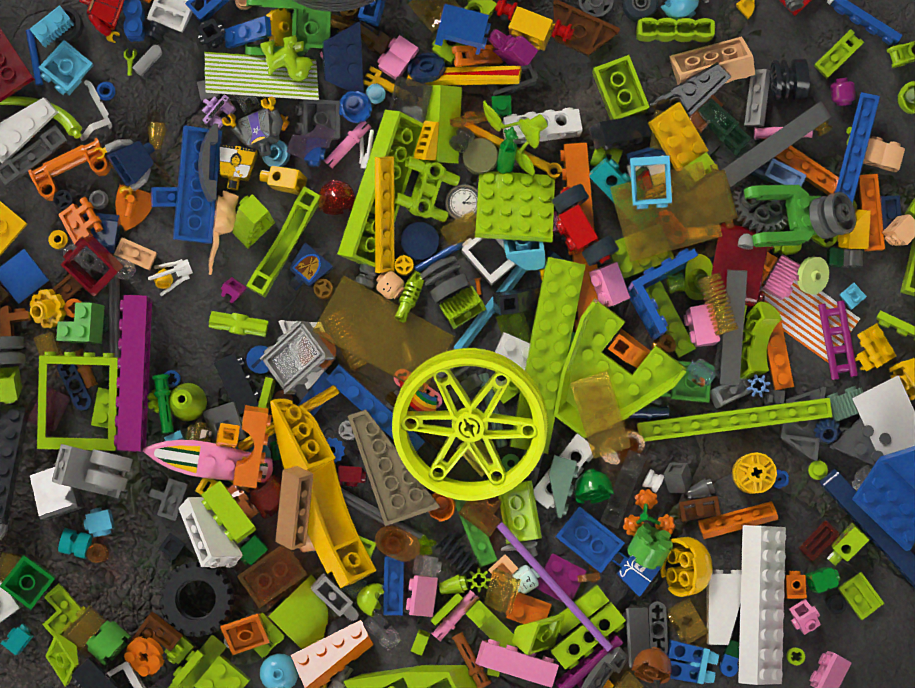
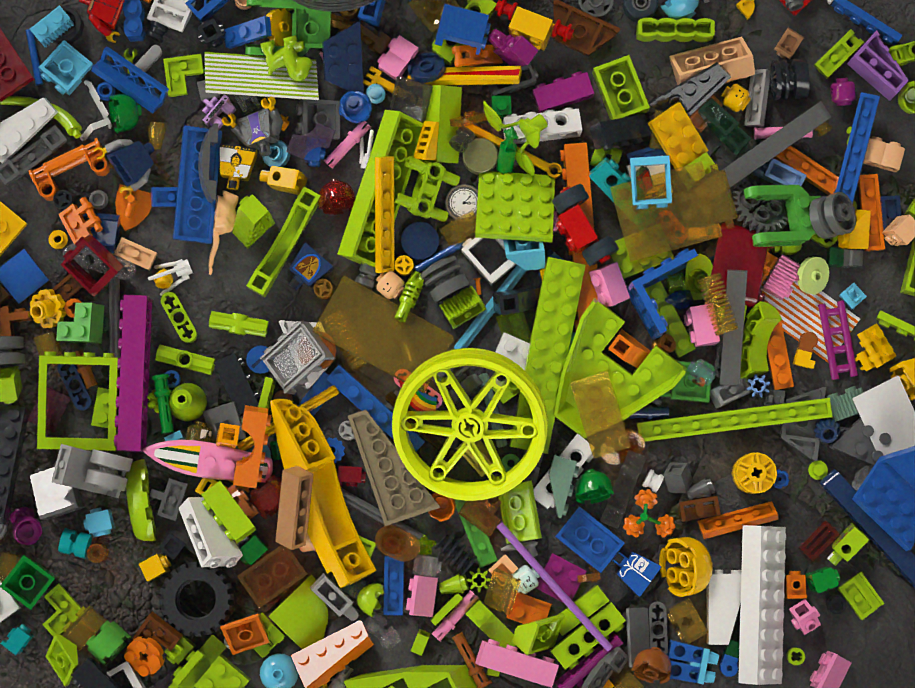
magenta tile [221,277,247,303] -> none
bright green brick [627,523,673,569] -> none
light grey hinge [738,234,753,249] -> none
none -> magenta hair [9,507,42,545]
none -> blue fence [91,47,169,113]
none -> green cylinder [109,94,142,133]
none -> lime brick [126,459,156,541]
none -> yellow slope [139,554,171,582]
none -> lime piece [155,345,216,375]
none -> lime beam [161,292,197,343]
none -> lime plate [163,54,204,97]
none -> magenta brick [532,71,594,113]
none -> clear blue slope [665,290,694,310]
none -> yellow head [721,84,751,112]
none -> medium nougat bracket [774,27,804,59]
none -> leg [793,332,818,369]
none -> medium lavender wedge [847,30,908,101]

